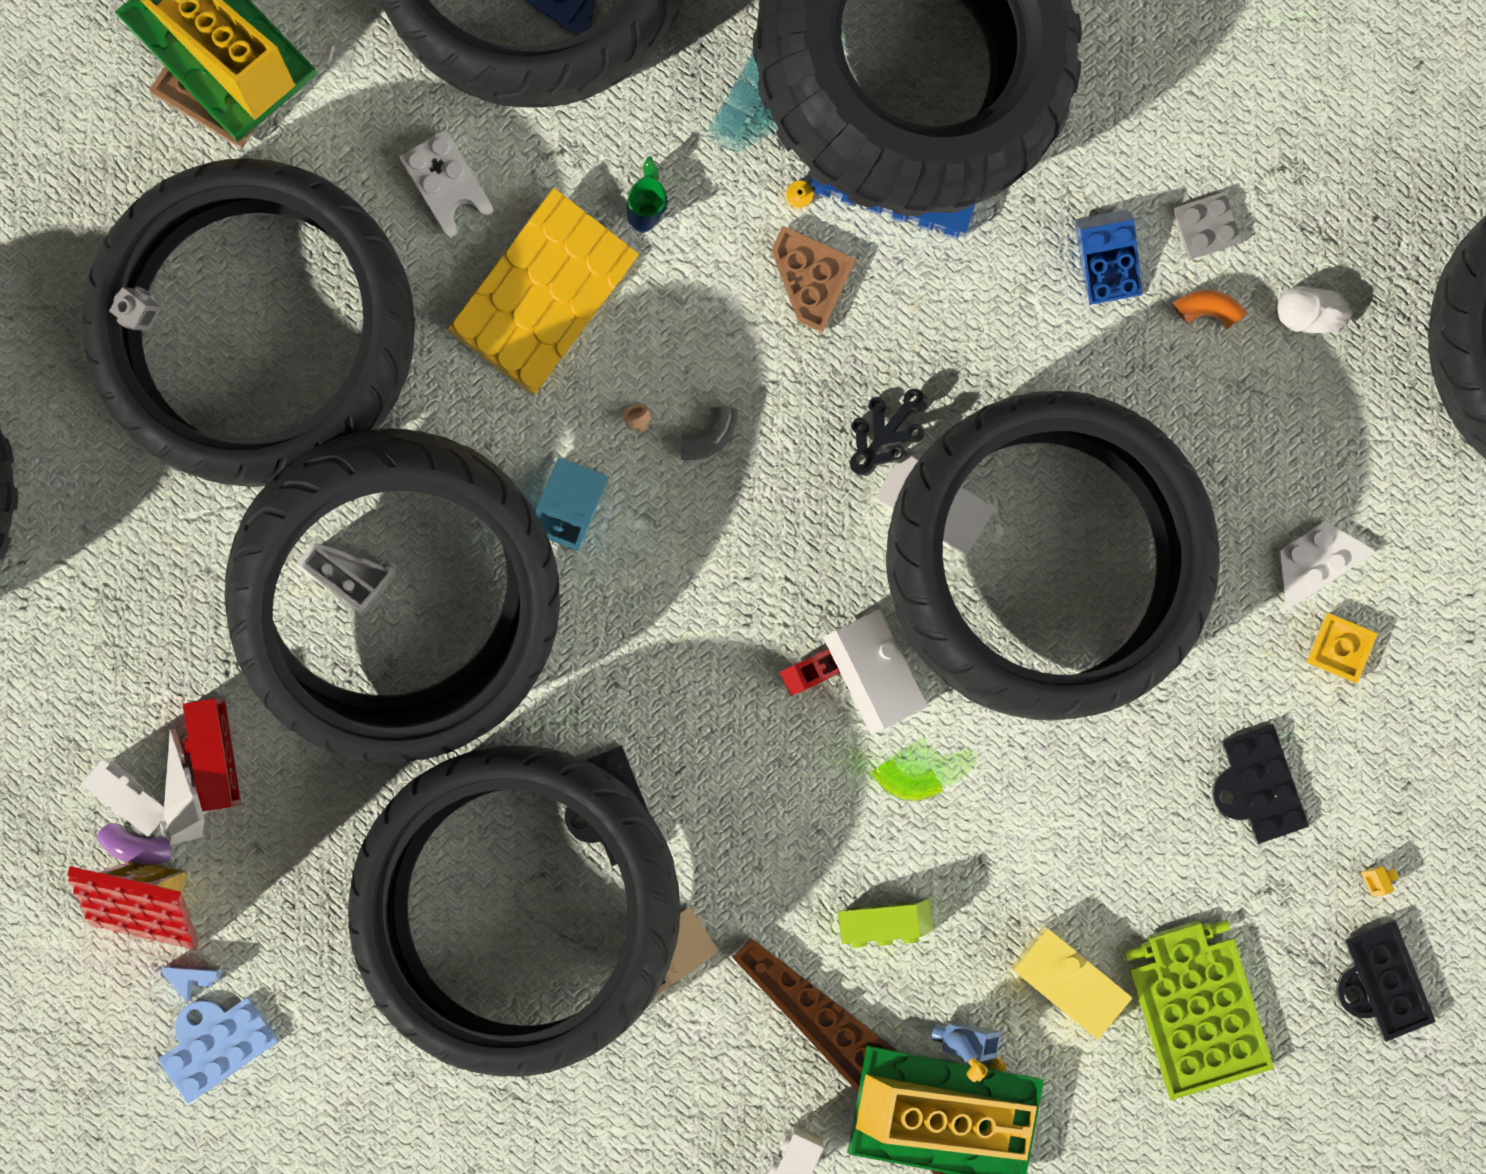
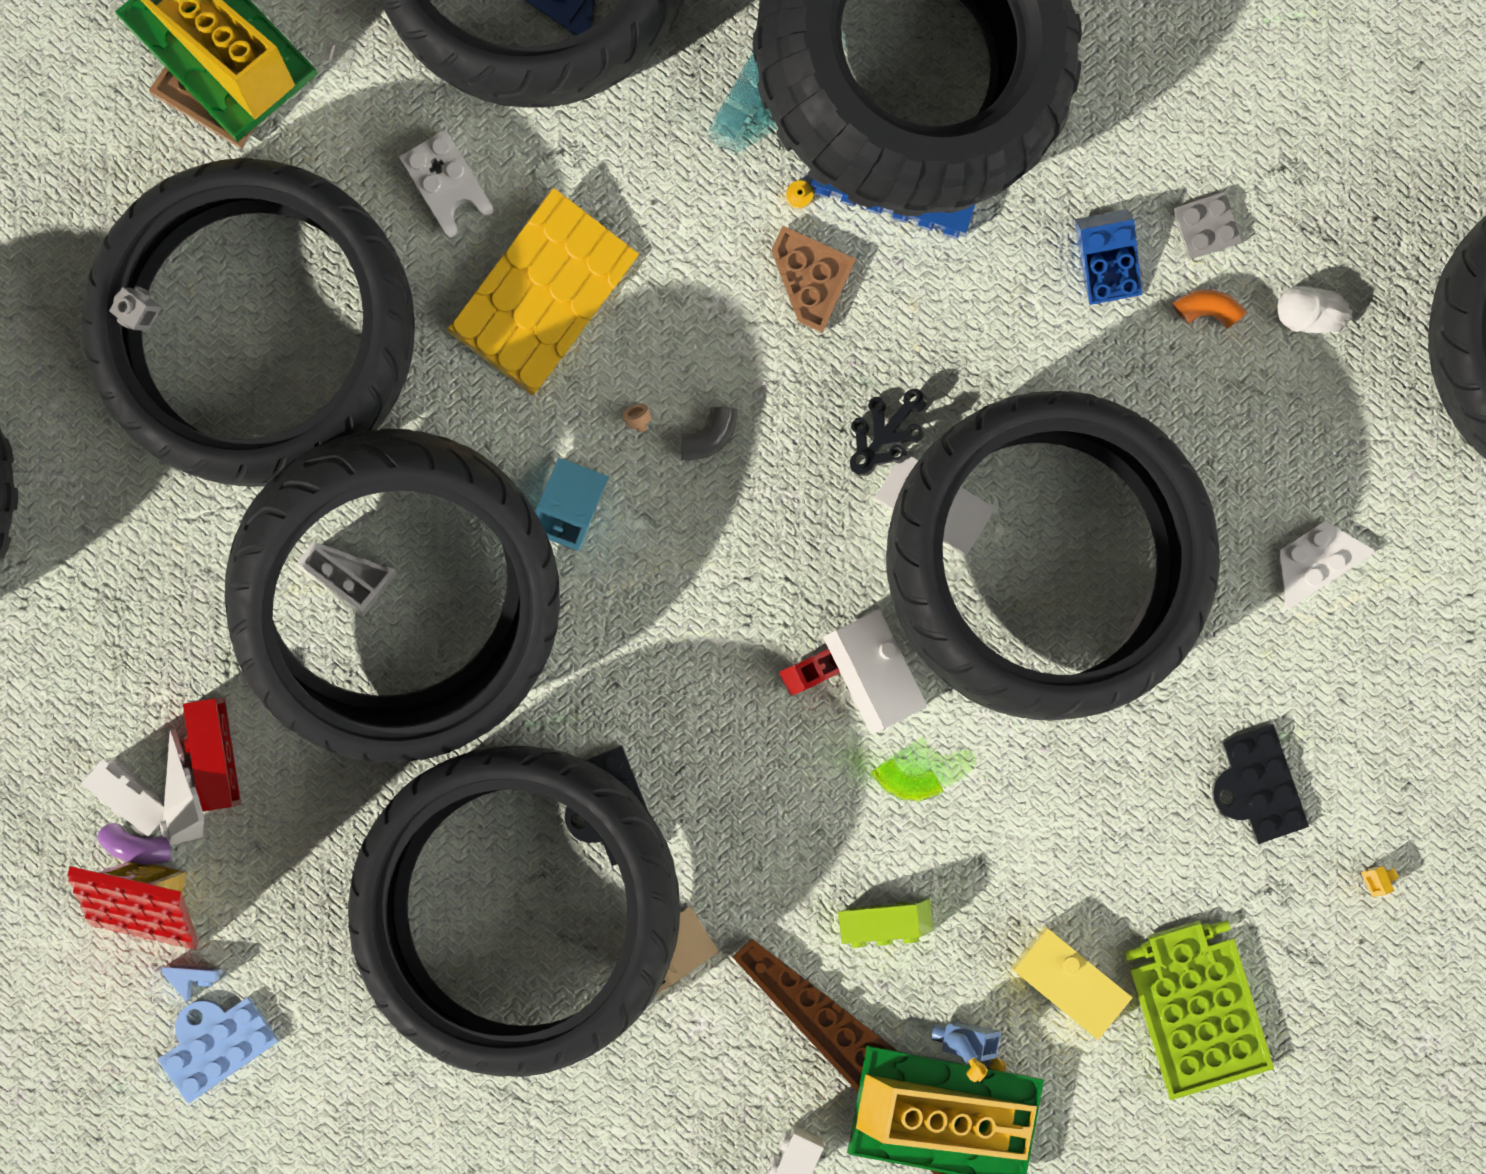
green hair [626,156,668,233] -> none
yellow plate [1305,613,1378,684] -> none
black plate [1336,920,1436,1042] -> none

